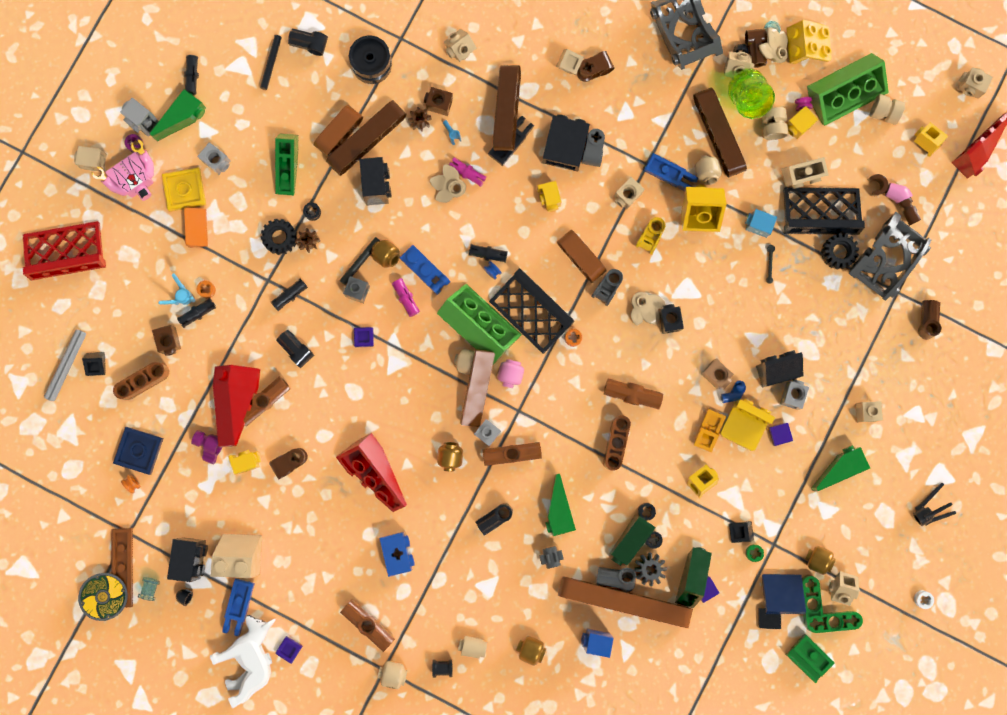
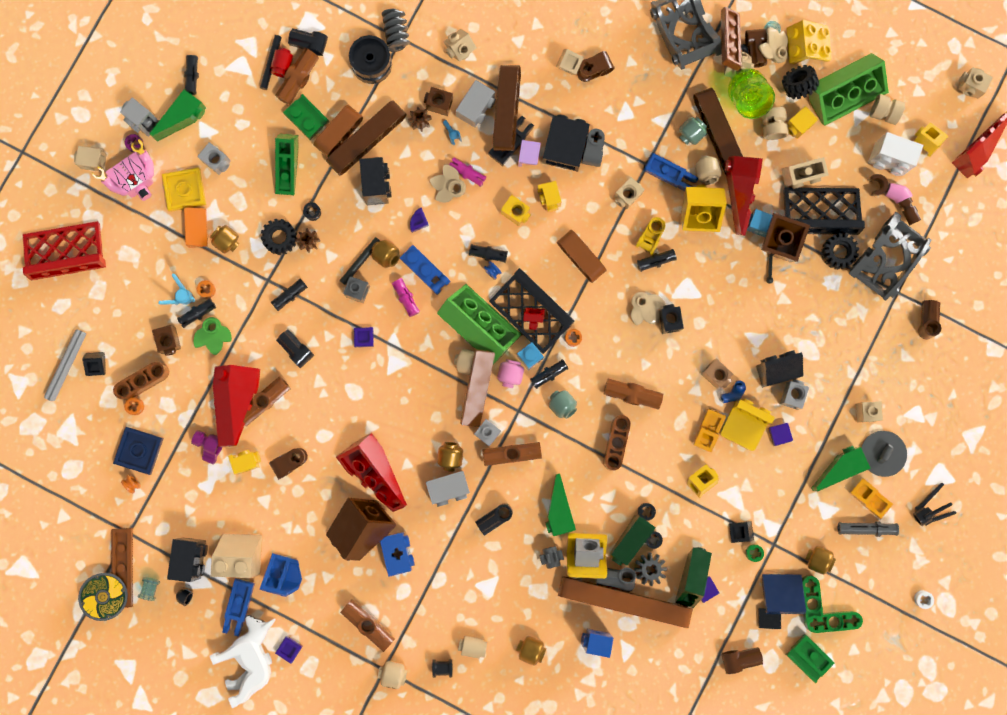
dark grey piece [591,269,623,306] -> none
dark pink bush [795,97,813,111] -> none
tan brick [829,571,860,606] -> none
none -> orange bush [124,398,144,415]
none -> bright green plate [193,317,232,355]
none -> pearl gold head [210,225,240,253]
none -> blue slope [260,553,302,597]
none -> red brick [270,48,293,78]
none -> dark orange piece [275,48,319,105]
none -> green plate [283,94,329,140]
none -> reddish brown slope [326,497,397,561]
none -> dark grey piece [382,9,410,52]
none -> dark purple tile [410,207,429,233]
none -> light grey brick [426,471,470,507]
none -> light grey brick [456,80,496,128]
none -> yellow brick [501,194,531,226]
none -> dark azure brick [517,342,544,371]
none -> lavender panel [518,140,541,167]
none -> red tile [523,307,545,330]
none -> black pin [530,359,569,389]
none -> sand green head [549,390,577,419]
none -> yellow bracket [566,533,607,579]
none -> light grey brick [574,538,603,567]
none -> black pin [637,249,677,272]
none -> sand green head [679,116,707,145]
none -> dark orange tile [721,7,742,71]
none -> reddish brown piece [721,647,763,674]
none -> red wedge [725,156,763,236]
none -> reddish brown slope [761,213,810,263]
none -> black tyre [782,65,819,99]
none -> dark grey pin [837,521,899,537]
none -> light orange slope [851,478,893,520]
none -> dark grey shield [861,431,907,477]
none -> white brick [868,132,923,176]

